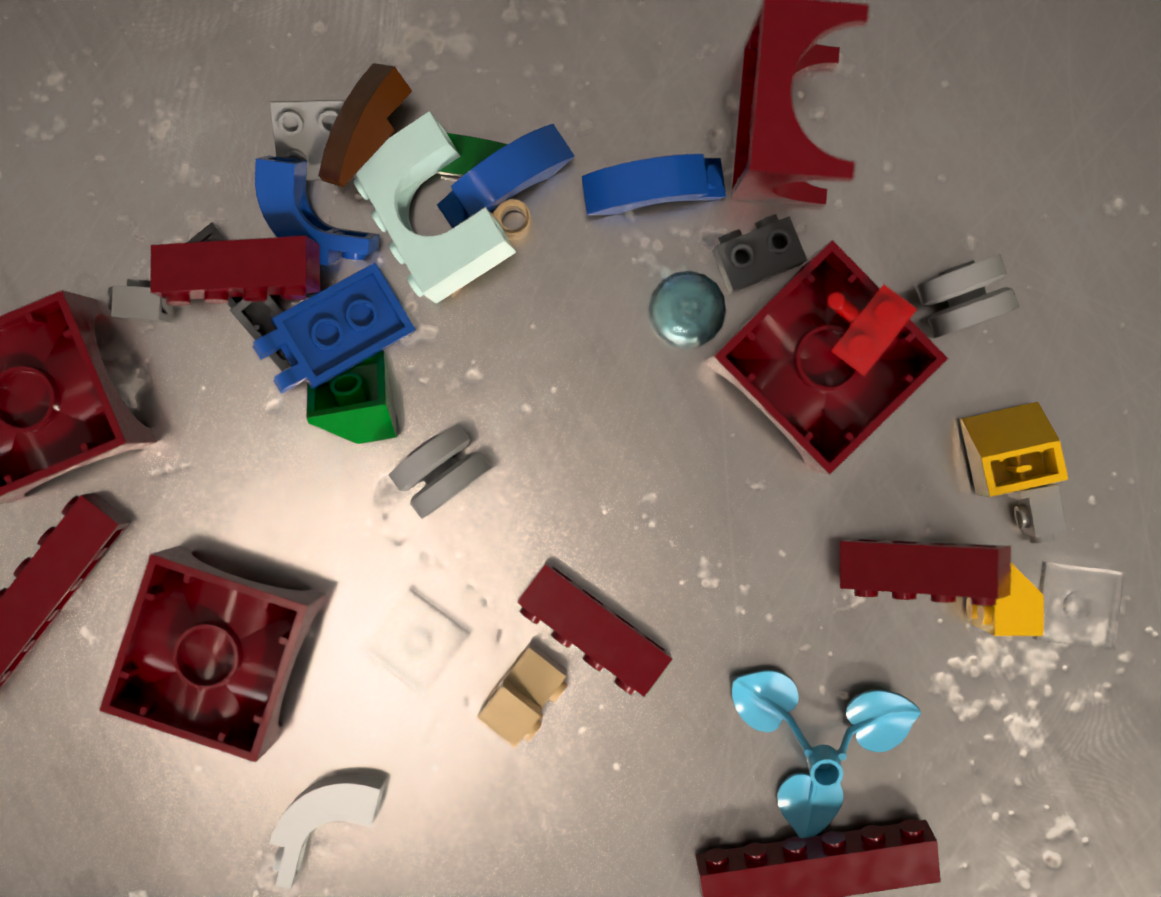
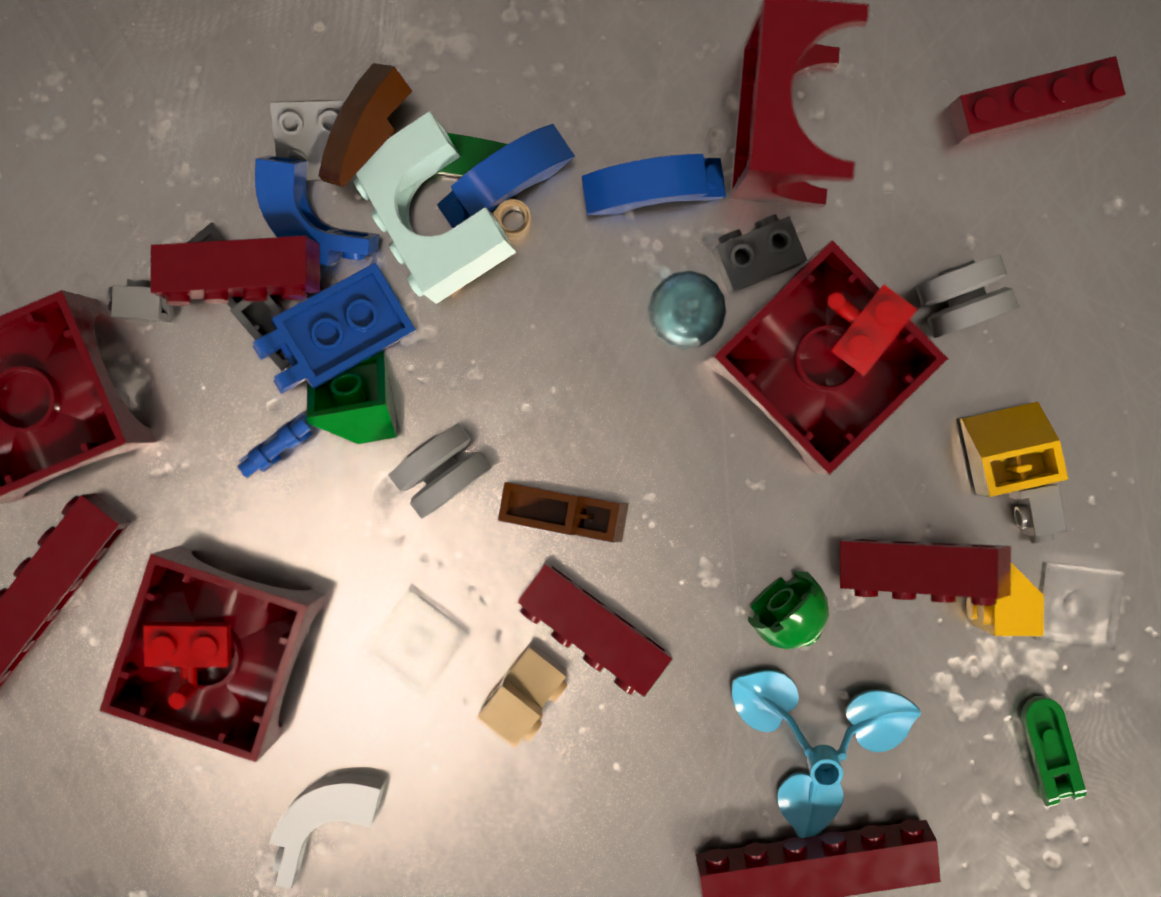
none -> red plate [143,622,232,709]
none -> blue plate [237,410,313,478]
none -> reddish brown slope [498,482,629,542]
none -> green cylinder [748,571,829,650]
none -> dark red brick [947,56,1126,145]
none -> green plate [1021,696,1086,807]

